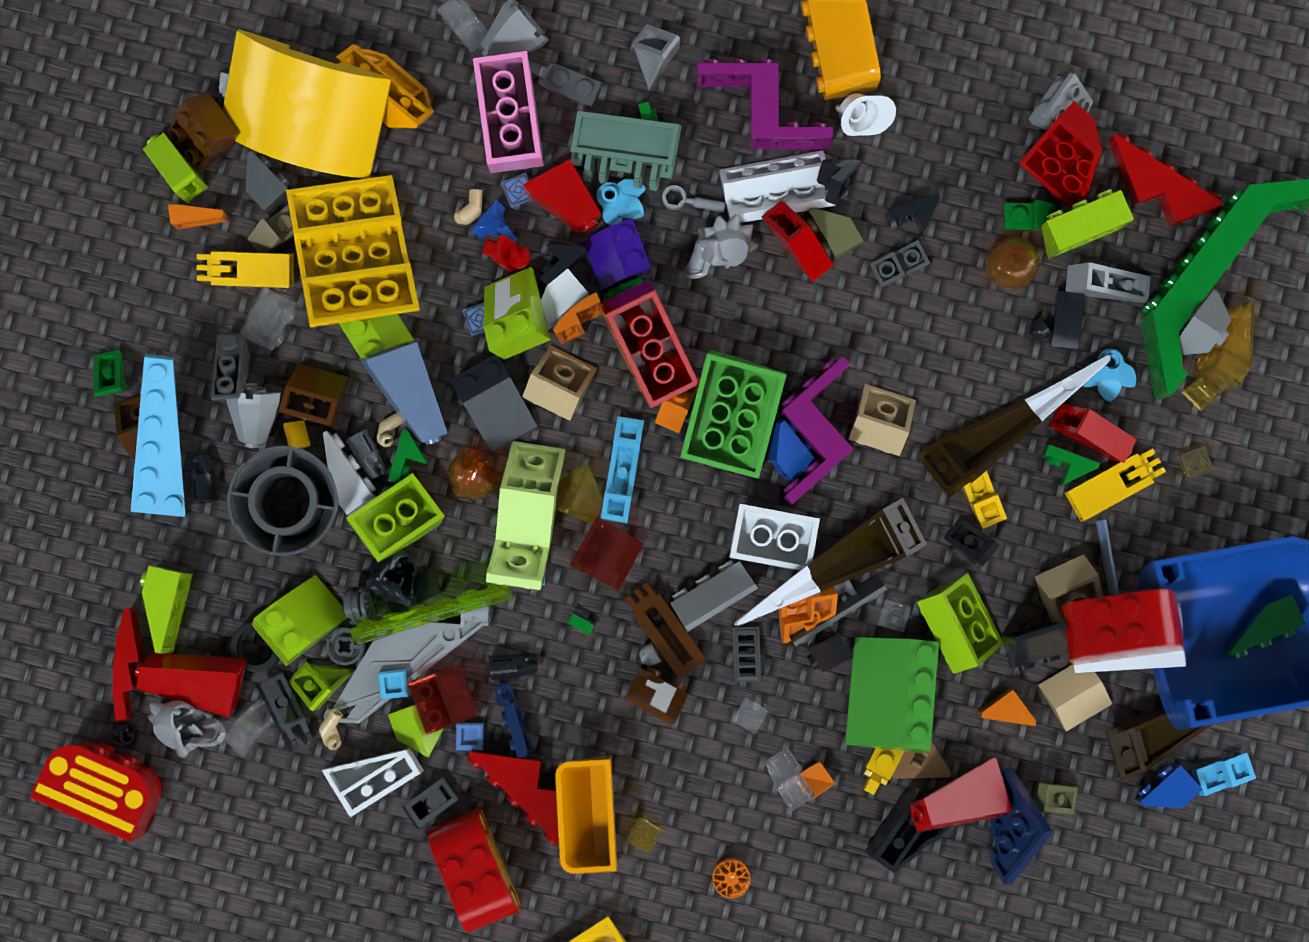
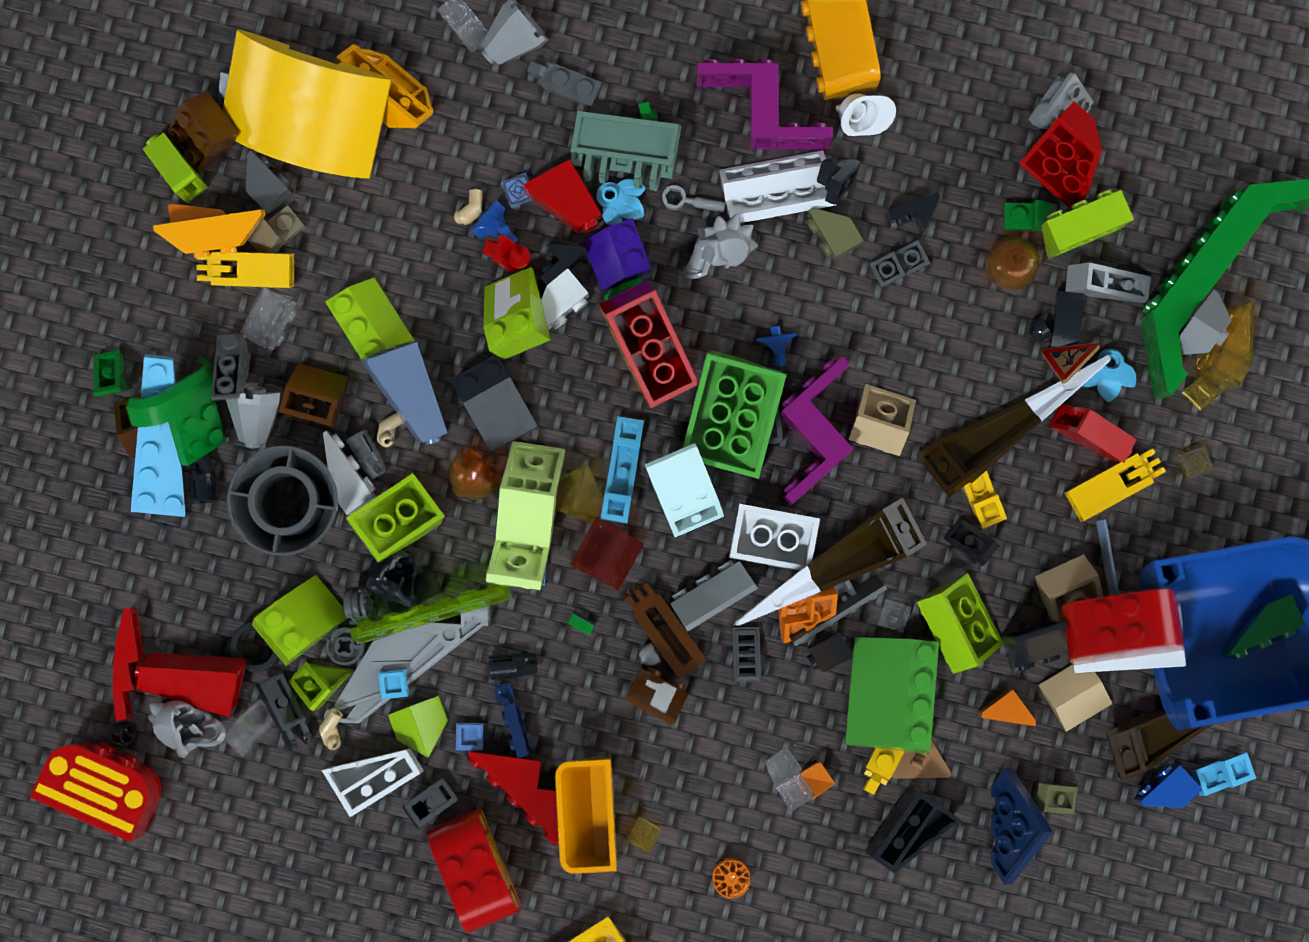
lime slope [140,566,193,654] -> none
yellow slope [283,420,311,449] -> none
yellow slope [286,175,419,327] -> none
green slope [388,429,429,484] -> none
clear red slope [408,664,480,735] -> none
tile [462,303,485,336] -> none
bright pink brick [473,51,544,173] -> none
tan slope [522,345,597,421] -> none
orange slope [553,293,602,344] -> none
light grey slope [631,24,680,90] -> none
orange slope [654,377,700,433] -> none
clear tile [732,697,769,734] -> none
red slope [761,200,833,282] -> none
blue slope [768,417,816,482] -> none
slope [910,758,1012,833] -> none
green slope [1041,444,1100,486] -> none
red slope [1108,133,1223,227] -> none
none -> green piece [126,357,226,466]
none -> light orange wedge [153,210,266,258]
none -> light aqua slope [645,443,724,537]
none -> blue piece [756,326,796,367]
none -> piece [1041,343,1100,384]

